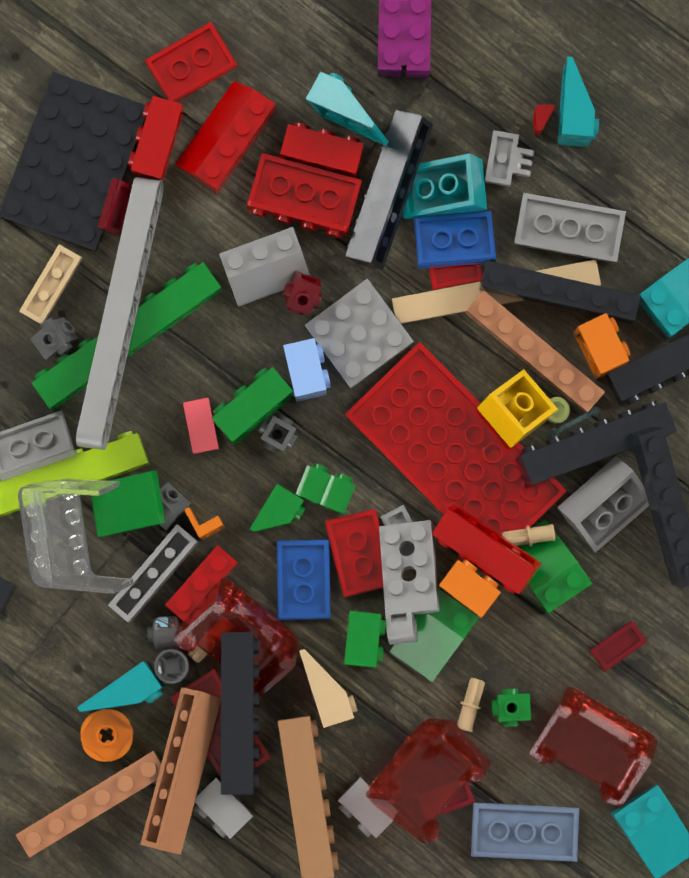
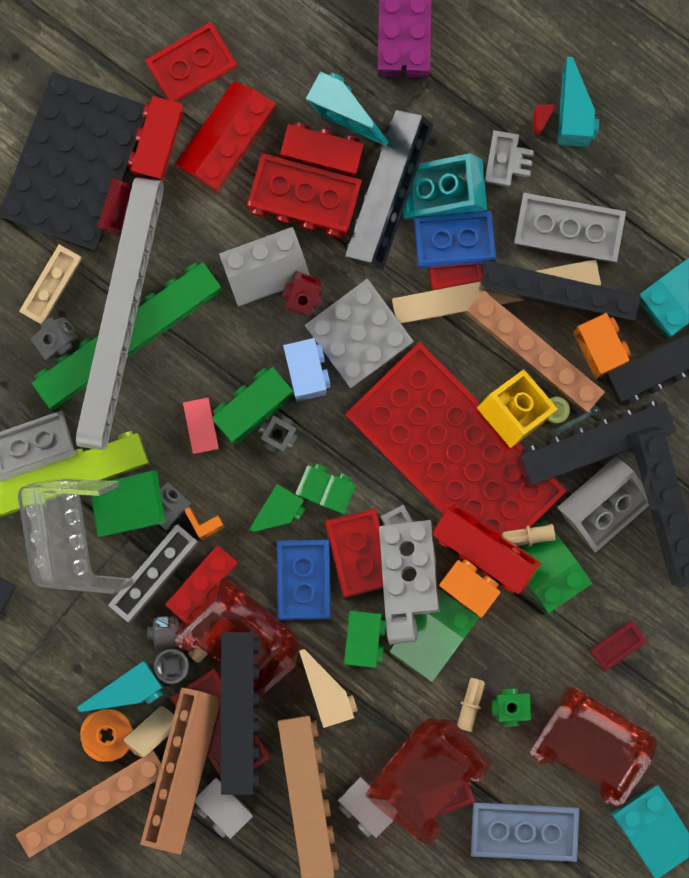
none -> tan slope [124,706,174,757]

